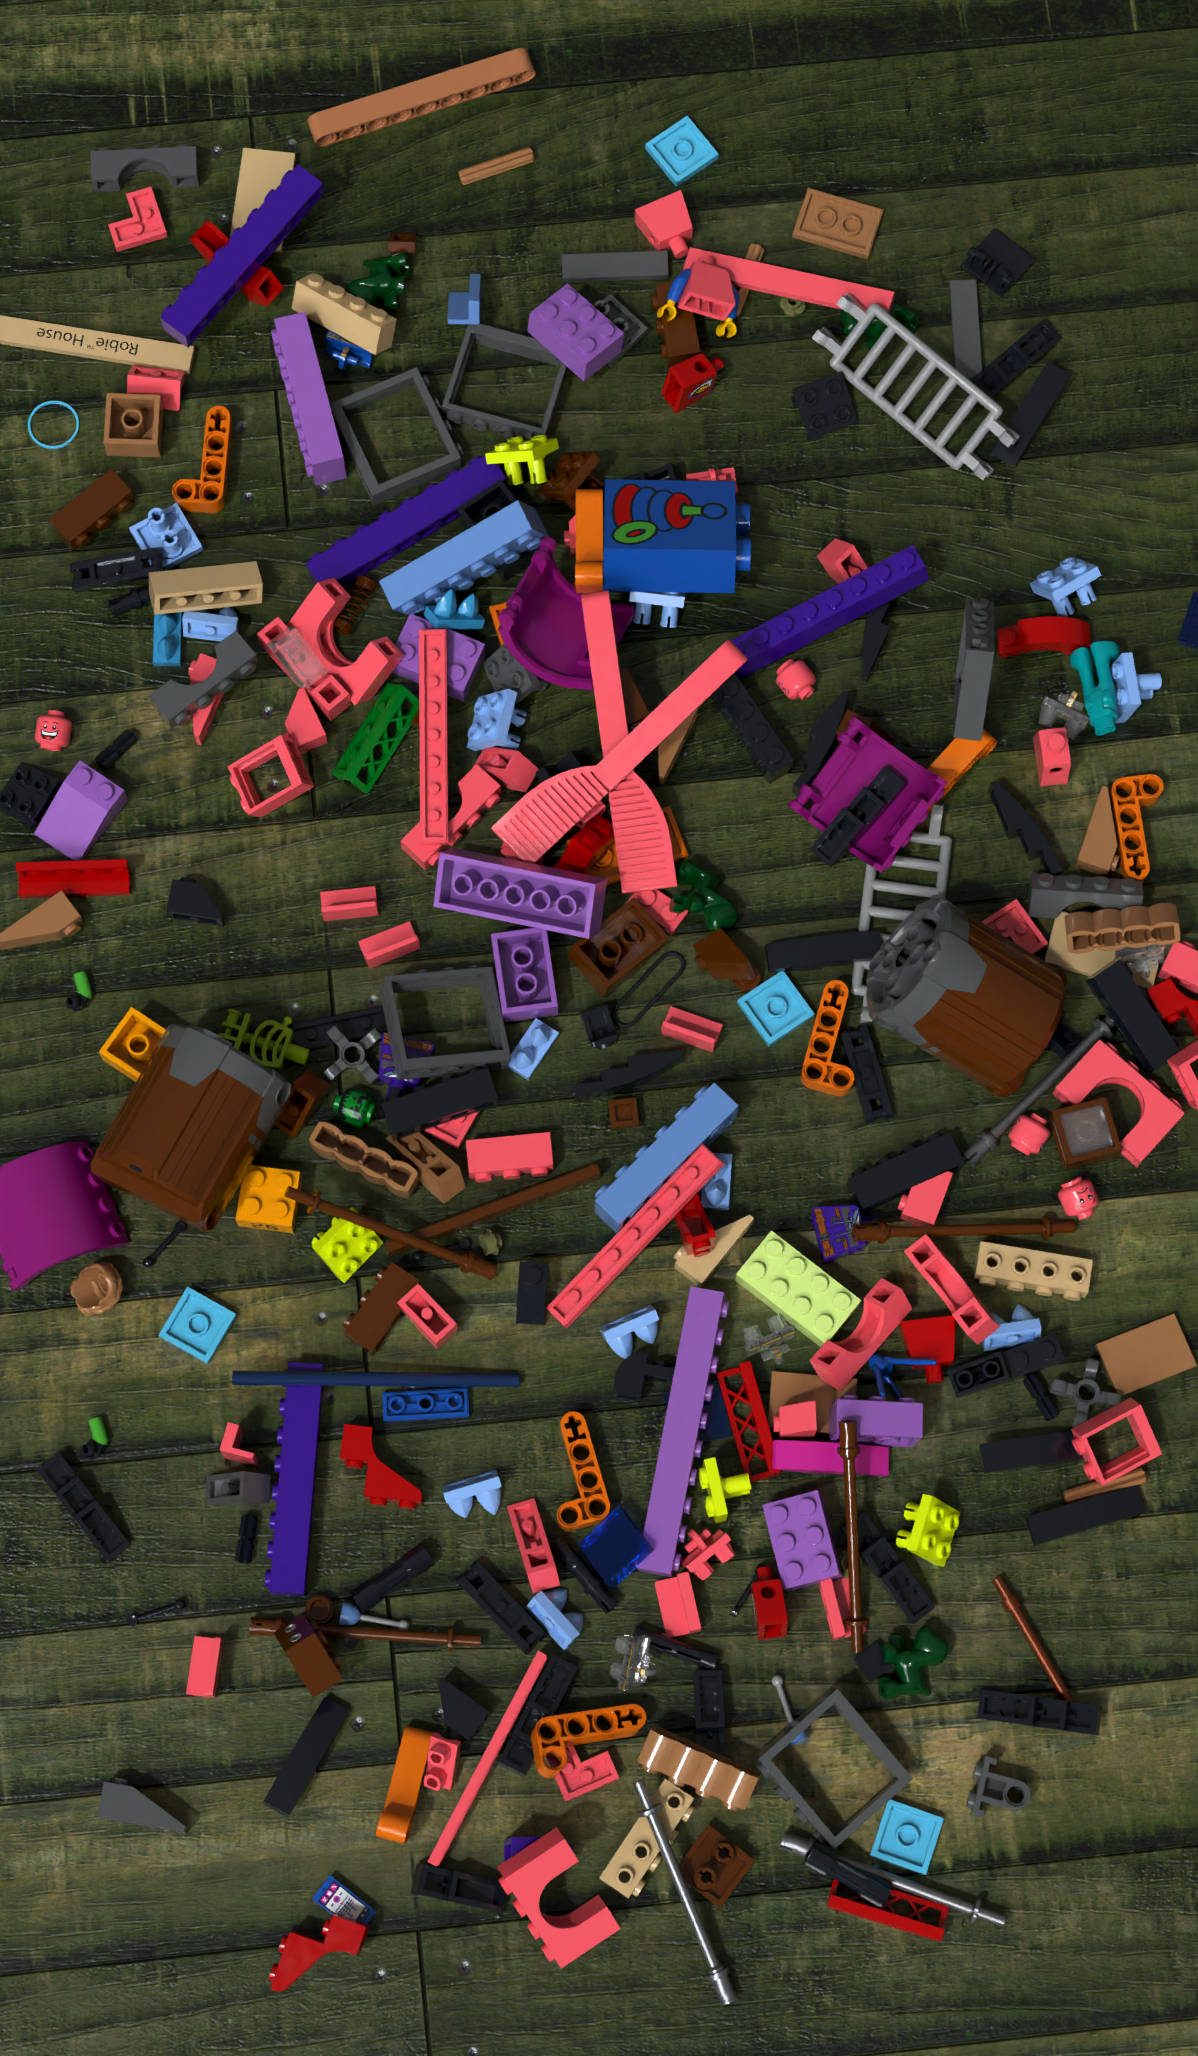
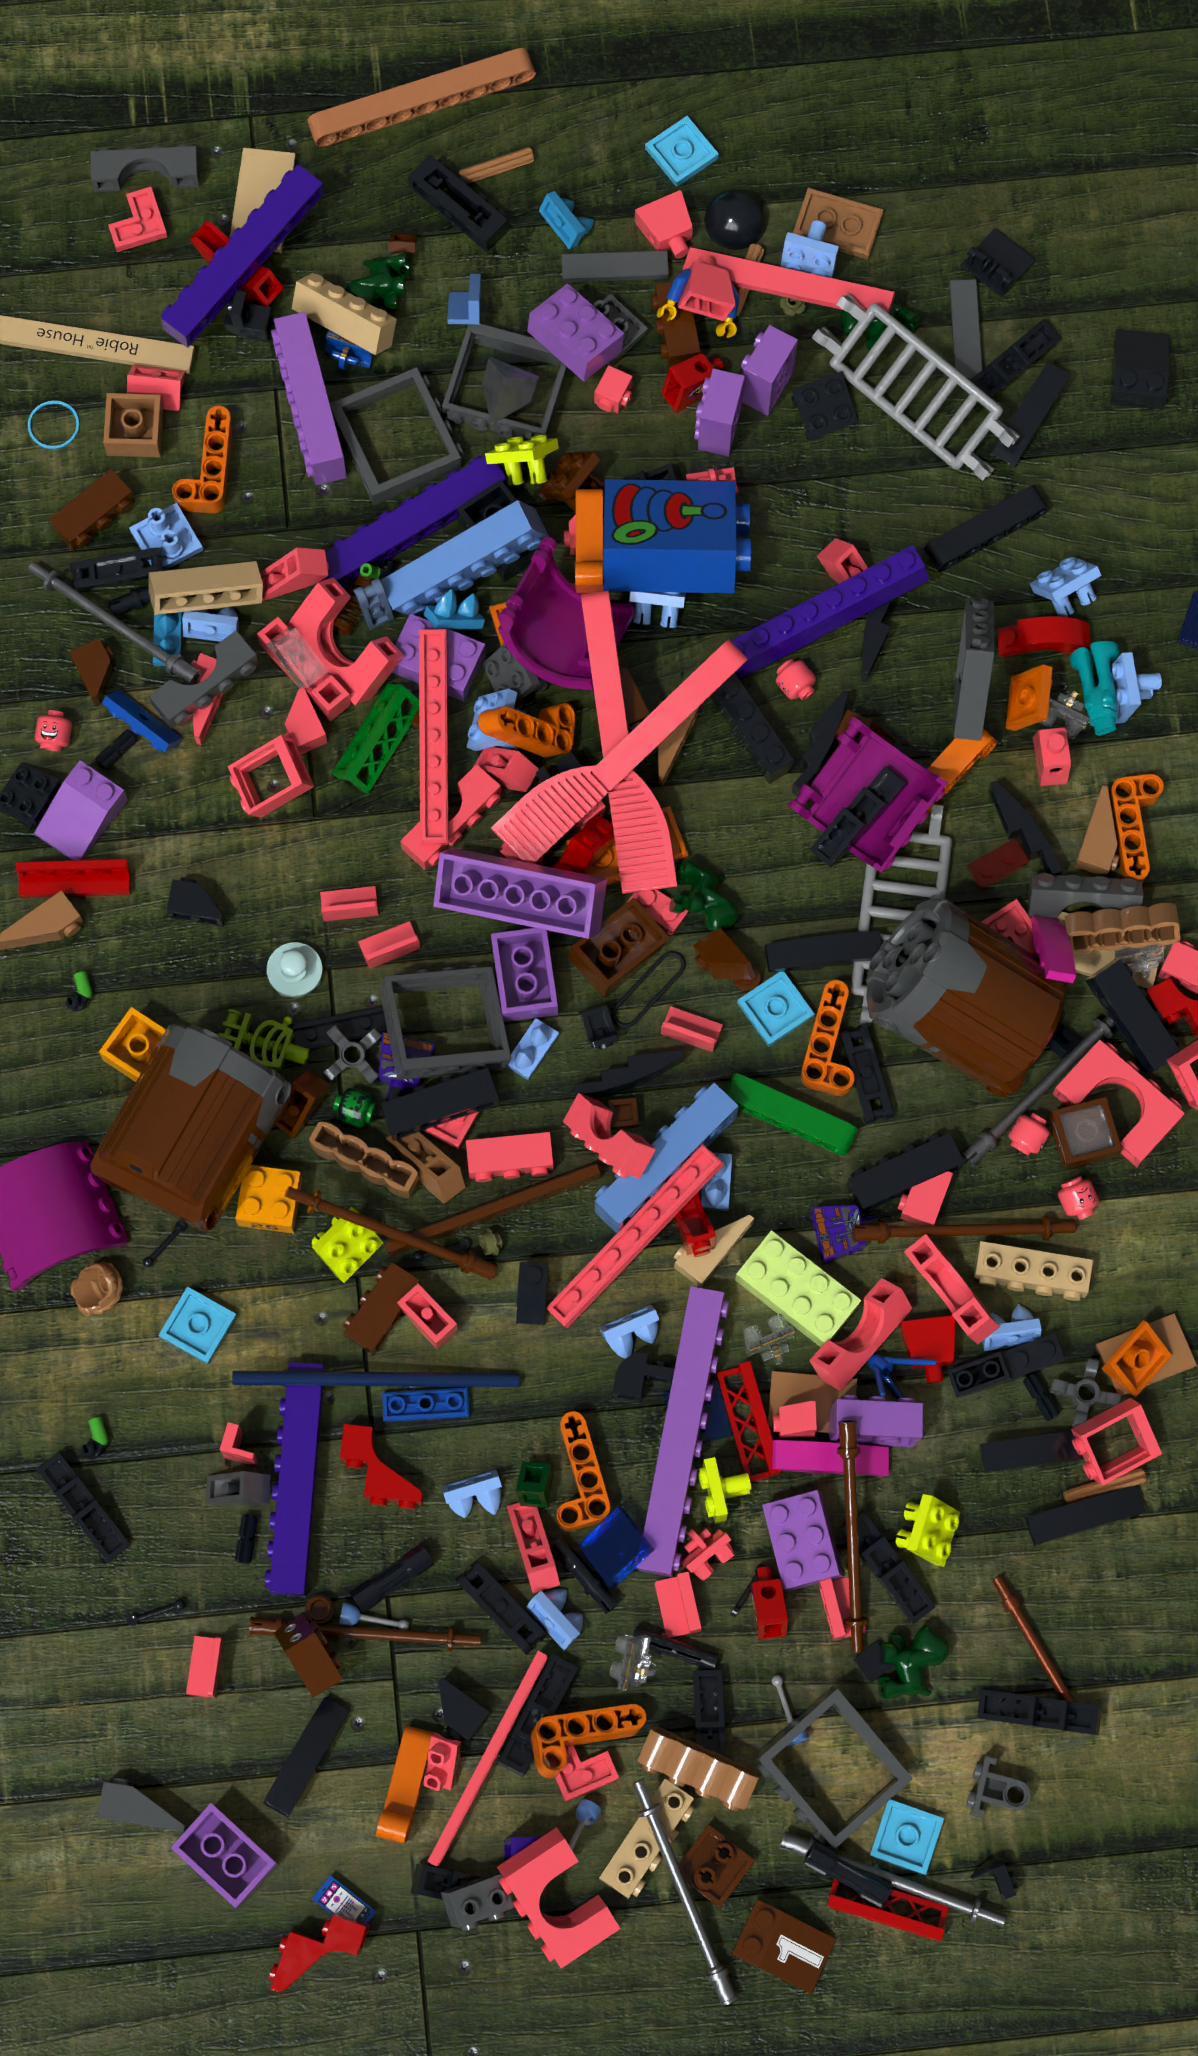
none -> flat silver bar [28,561,202,685]
none -> reddish brown slope [69,638,115,707]
none -> blue tile [102,690,182,752]
none -> medium lavender brick [171,1803,279,1909]
none -> black brick [224,290,275,343]
none -> coral slope [260,548,329,601]
none -> light aqua plate [267,942,323,997]
none -> sand blue plate [354,578,394,630]
none -> arm [360,559,396,579]
none -> black brick [409,154,508,253]
none -> dark grey brick [441,1872,514,1931]
none -> orange beam [478,703,575,757]
none -> flat silver slope [482,357,539,425]
none -> dark green brick [516,1460,554,1508]
none -> dark azure tile [539,191,594,250]
none -> coral arch [563,1093,656,1179]
none -> medium blue hinge [569,1799,601,1850]
none -> coral brick [594,365,633,413]
none -> medium lavender brick [694,369,745,457]
none -> black piece [704,189,767,250]
none -> green beam [725,1073,858,1156]
none -> reddish brown slope [731,1899,836,1994]
none -> medium lavender brick [741,325,798,416]
none -> light blue plate [780,220,839,278]
none -> black beam [924,485,1050,572]
none -> clear red plate [967,839,1029,890]
none -> black plate [970,1856,1018,1900]
none -> orange plate [1006,664,1052,731]
none -> dark pink slope [1031,915,1076,983]
none -> orange slope [1102,1320,1172,1398]
none -> black slope [1109,329,1169,410]

